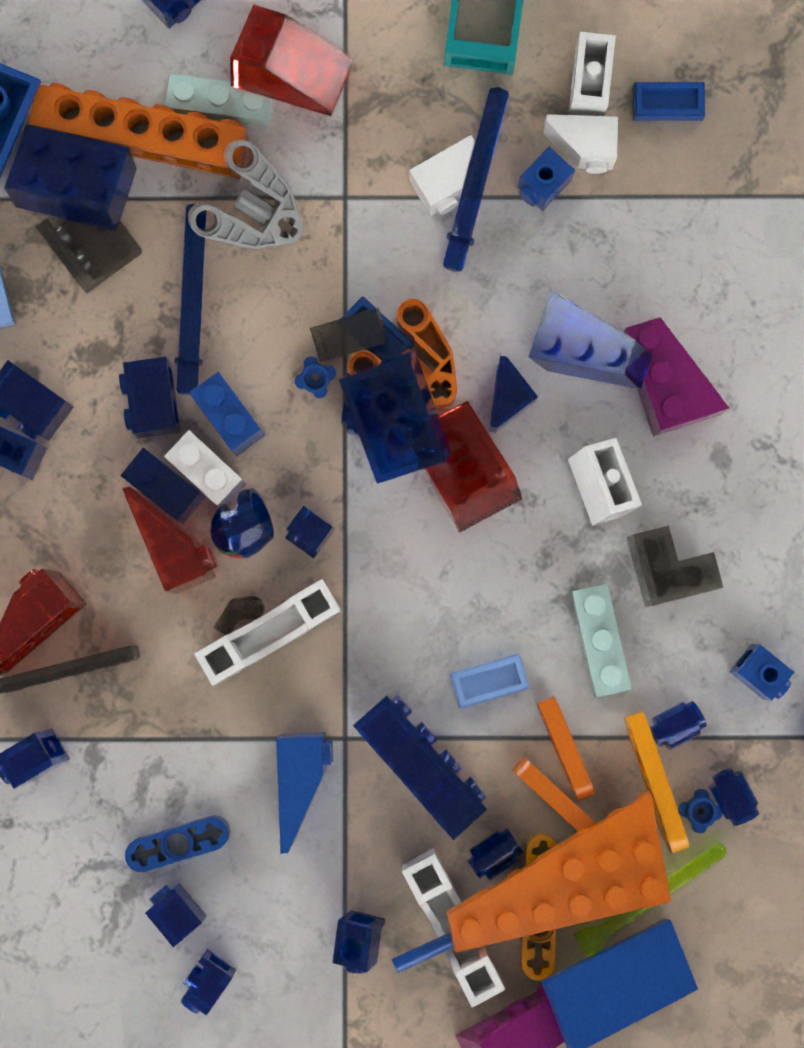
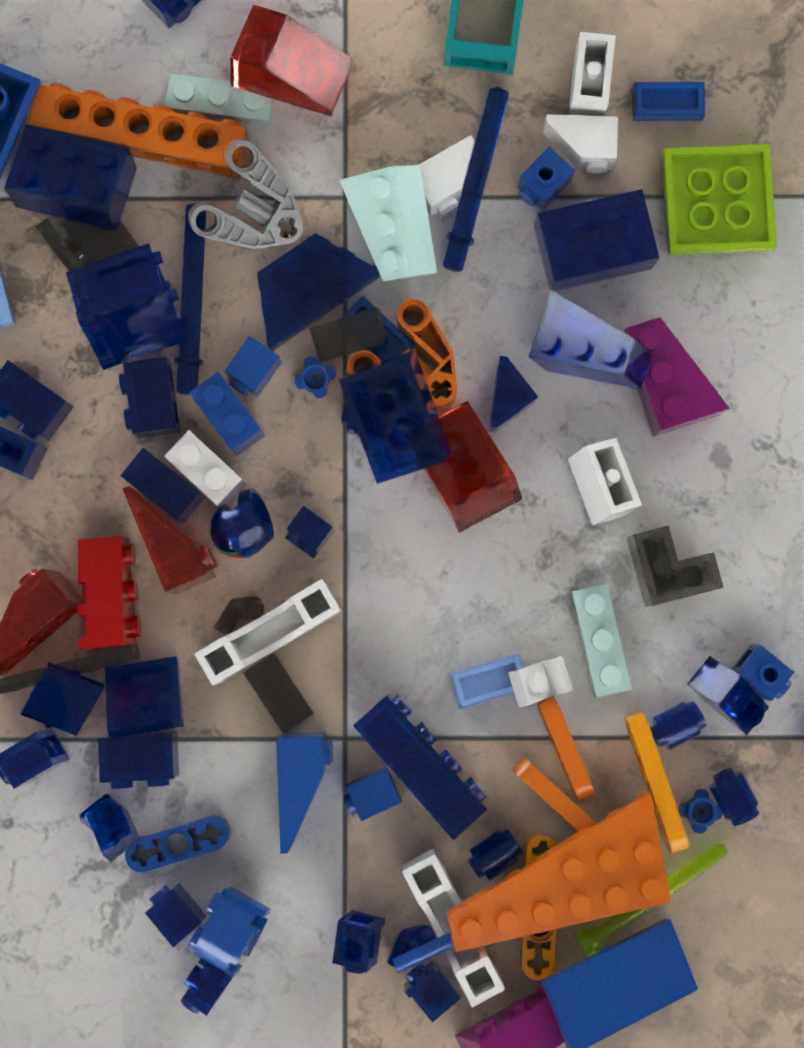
none -> clear blue piece [20,662,105,736]
none -> clear blue container [66,243,189,370]
none -> red wedge [78,536,141,649]
none -> clear blue bracket [79,794,140,862]
none -> clear blue brick [98,732,179,789]
none -> clear blue plate [105,656,184,739]
none -> blue brick [188,887,271,977]
none -> blue brick [225,336,282,397]
none -> clear smoke tile [243,653,314,734]
none -> clear blue wing [257,233,381,351]
none -> light aqua wedge [339,165,437,282]
none -> blue brick [343,766,402,821]
none -> clear blue arm [387,924,436,967]
none -> clear blue bracket [404,960,461,1023]
none -> white bracket [508,656,573,708]
none -> clear blue brick [534,189,660,292]
none -> lime plate [662,144,777,256]
none -> clear blue slope [687,656,769,735]

